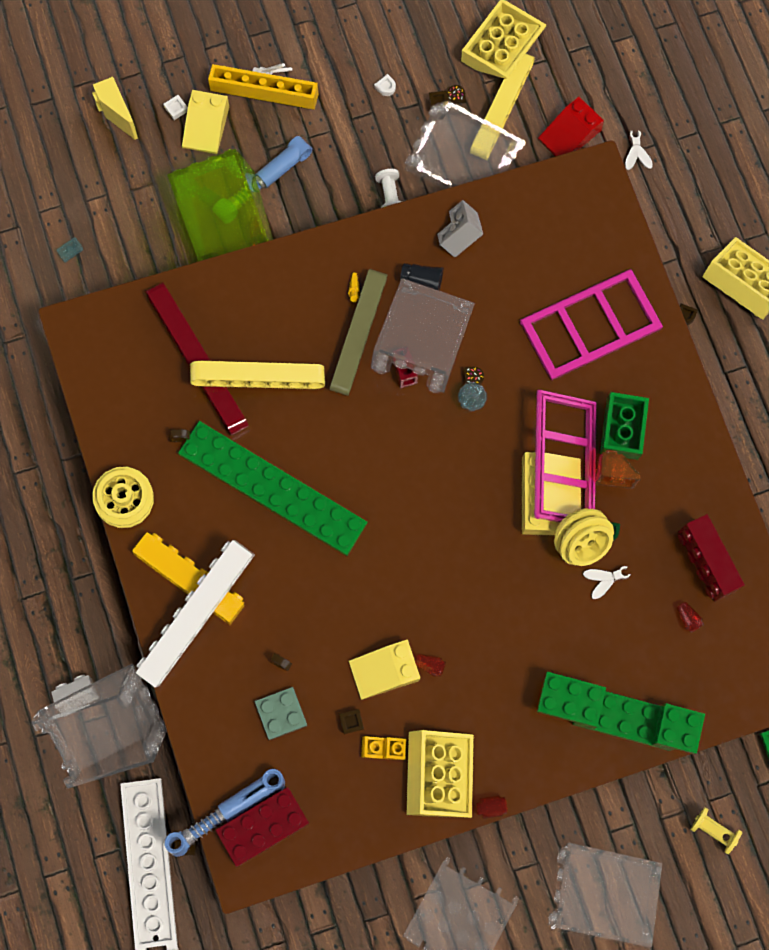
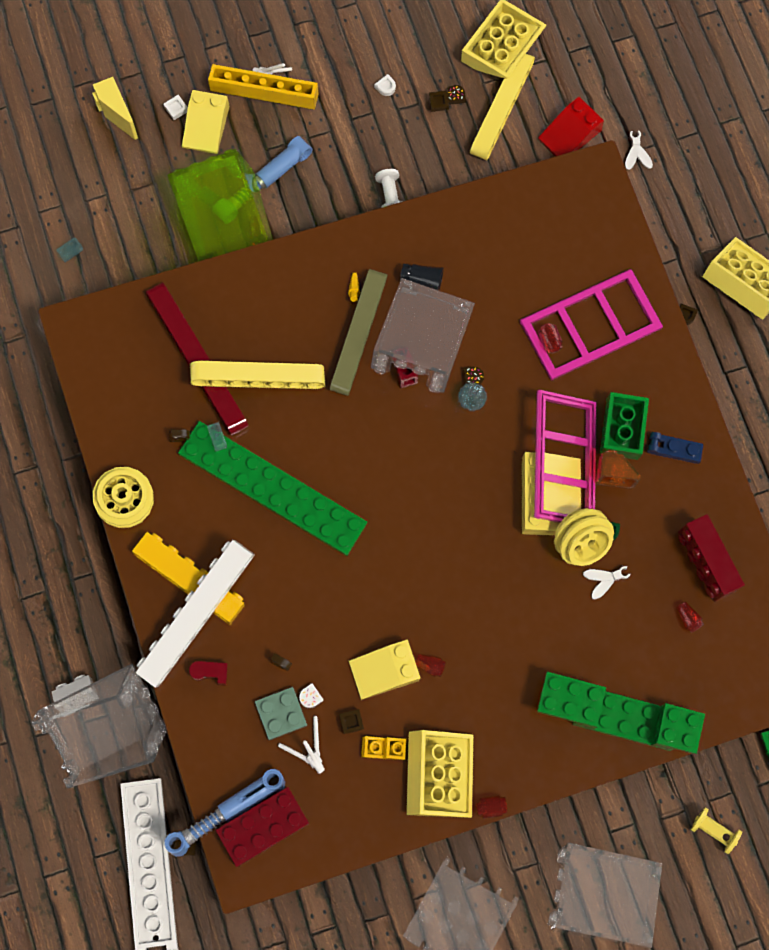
clear windscreen [405,101,526,189] -> none
light grey panel [438,200,483,257] -> none
none -> dark red leg [189,661,228,686]
none -> clear light blue piece [207,422,227,452]
none -> white plant [278,716,325,774]
none -> white tile [299,684,324,708]
none -> clear red brick [538,323,563,353]
none -> dark blue plate [647,432,703,464]

